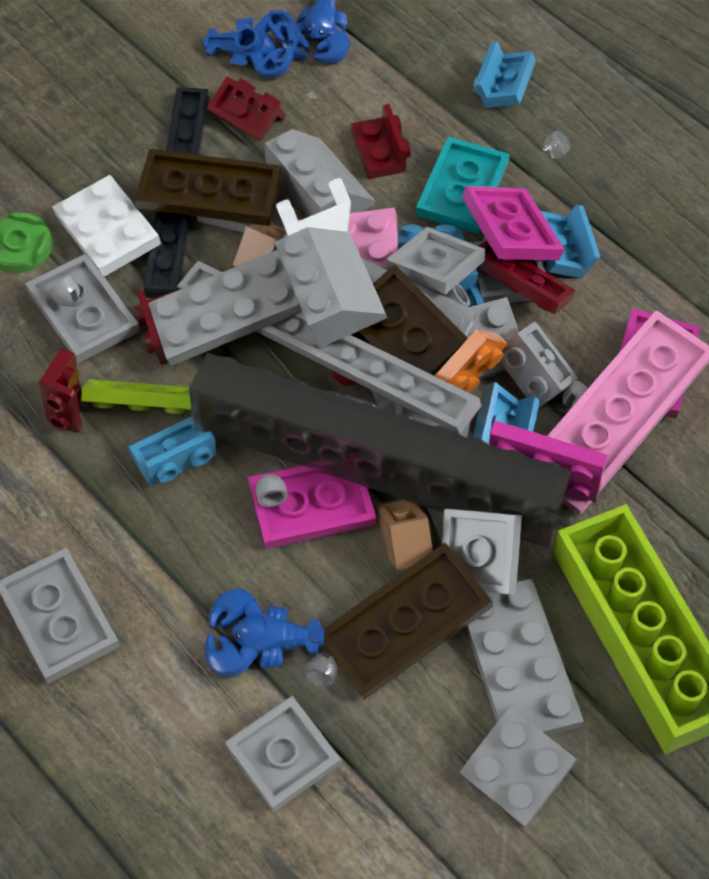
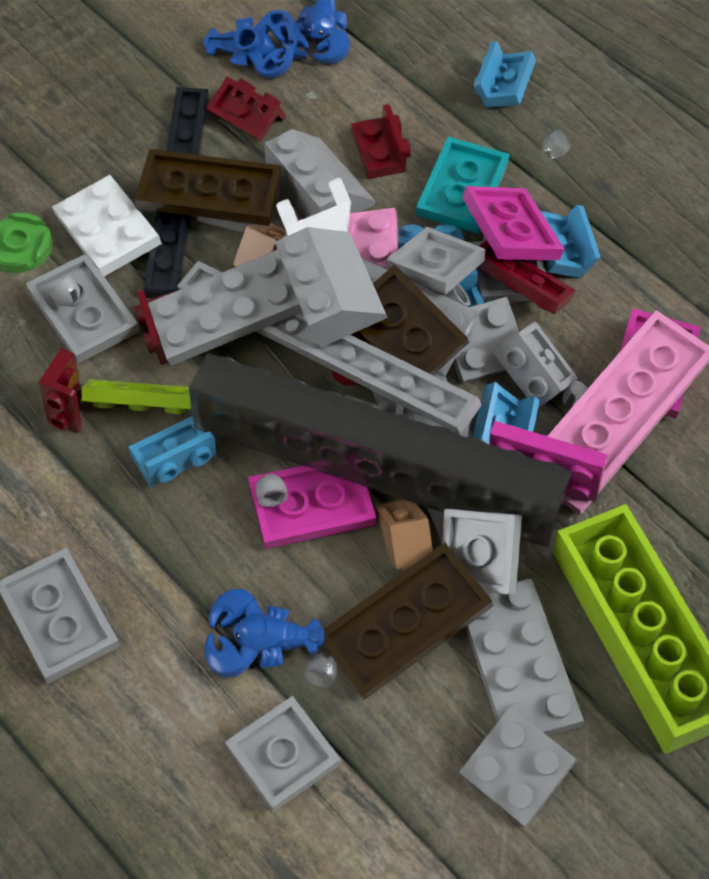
orange plate [435,329,508,393] -> none

